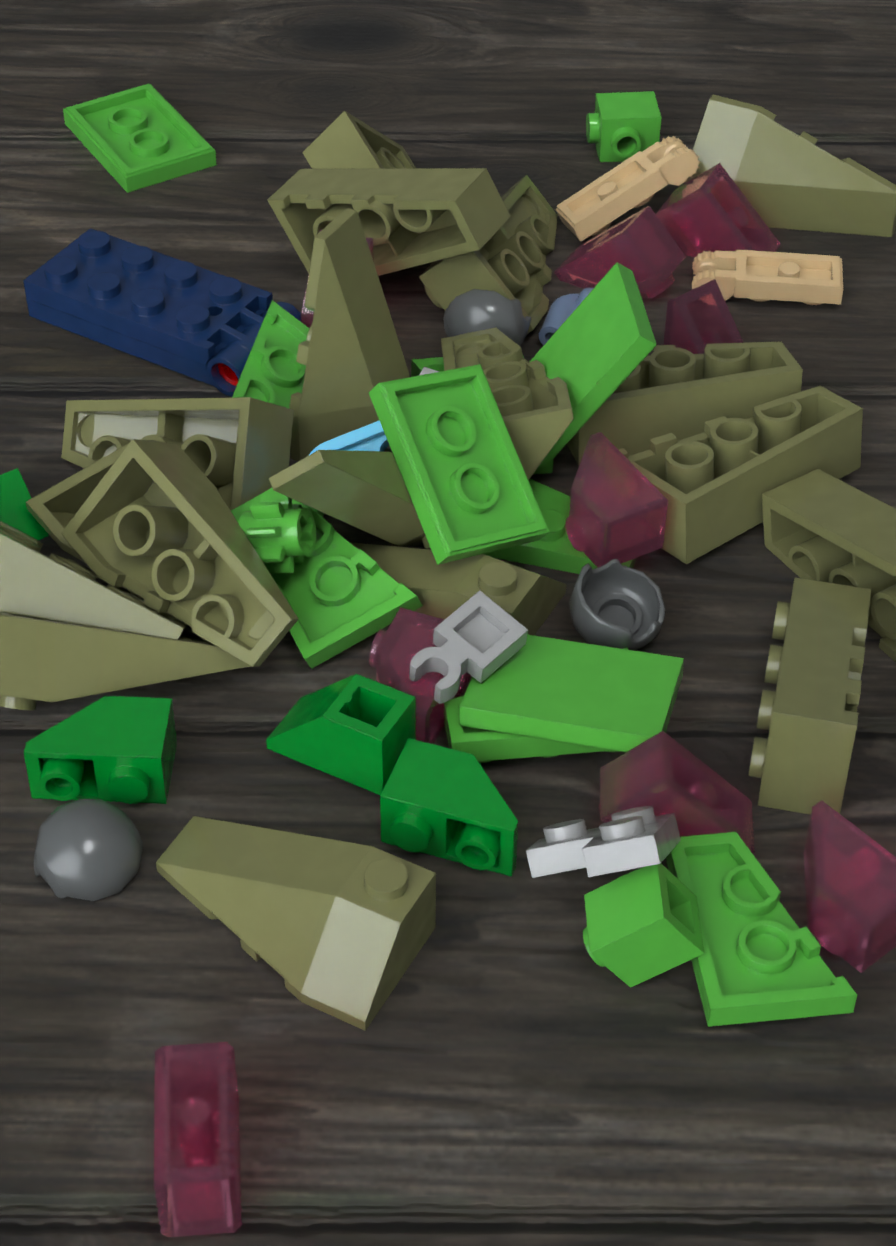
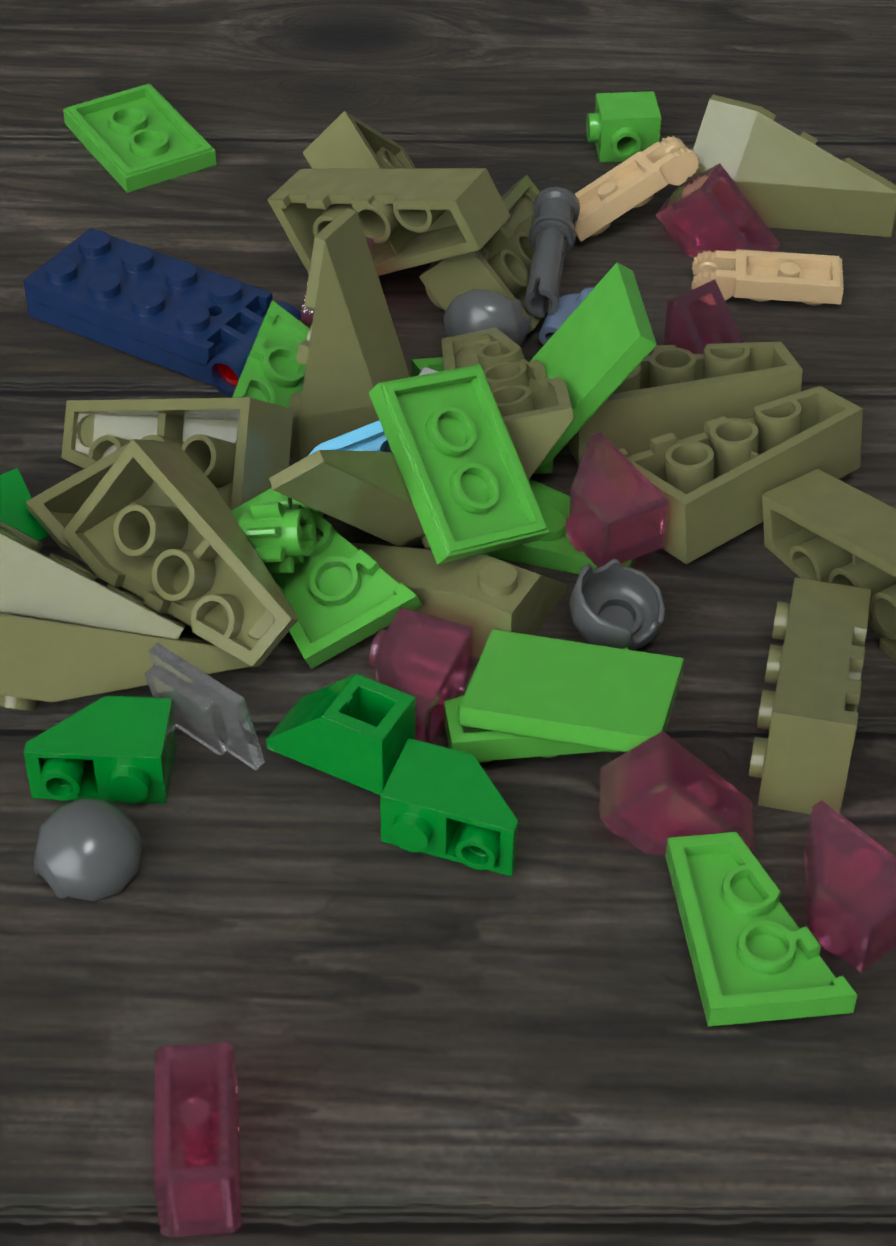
olive wedge [156,816,436,1031] -> none
light grey plate [409,590,528,704] -> none
plate [526,806,681,878] -> none
clear pink slope [554,206,686,298] -> none
bright green brick [583,864,704,988] -> none
none -> clear piece [145,643,265,770]
none -> dark grey pin [524,187,580,317]

